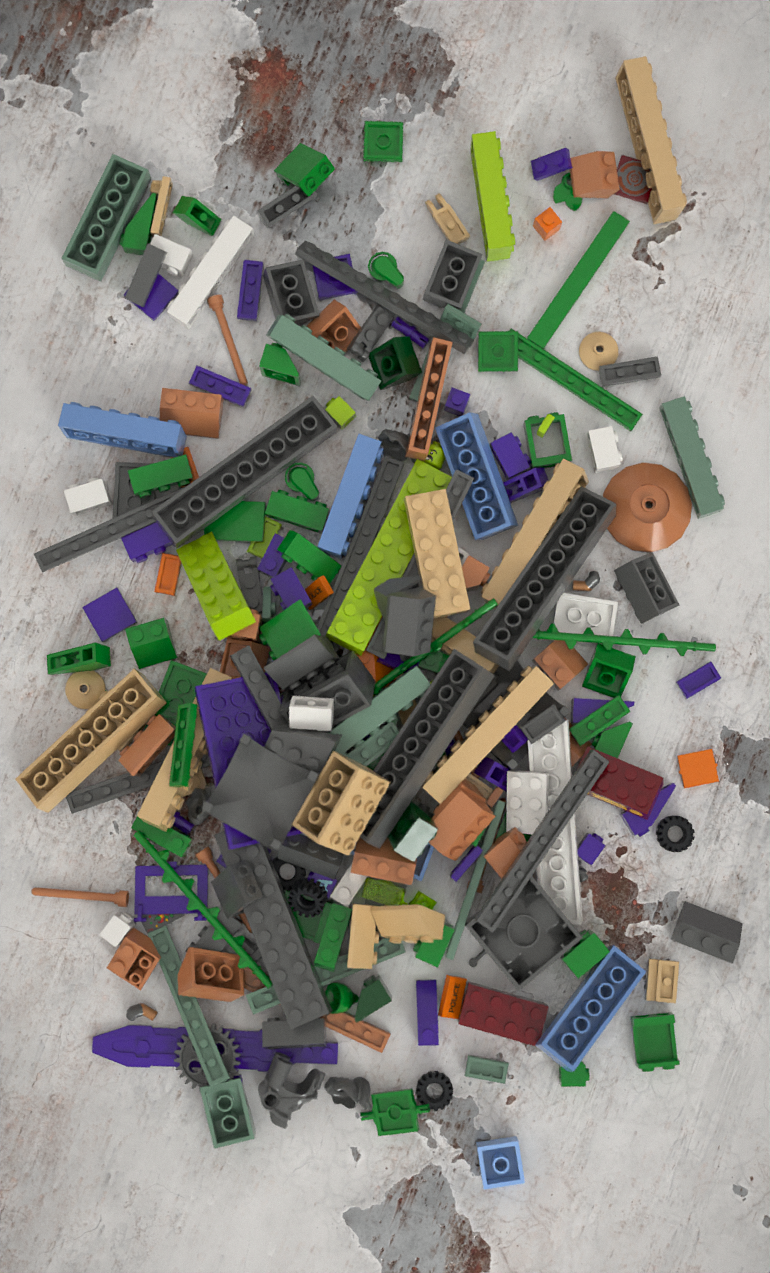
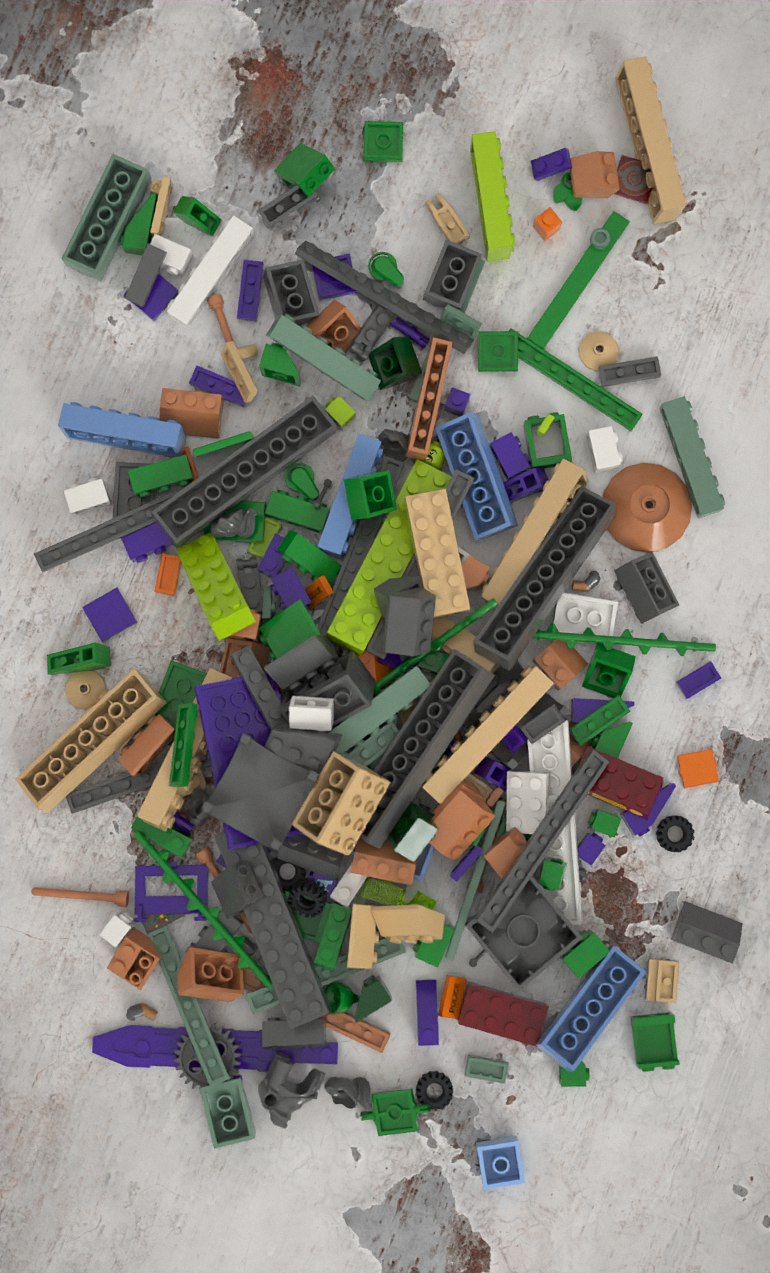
green slope [125,618,178,669] -> none
none -> green tile [193,431,253,457]
none -> dark grey hair [210,508,257,538]
none -> tan piece [221,341,258,403]
none -> dark grey hinge [313,479,332,509]
none -> green brick [343,470,397,520]
none -> green brick [539,857,567,891]
none -> green brick [588,809,622,838]
none -> sand green tile [590,228,610,250]

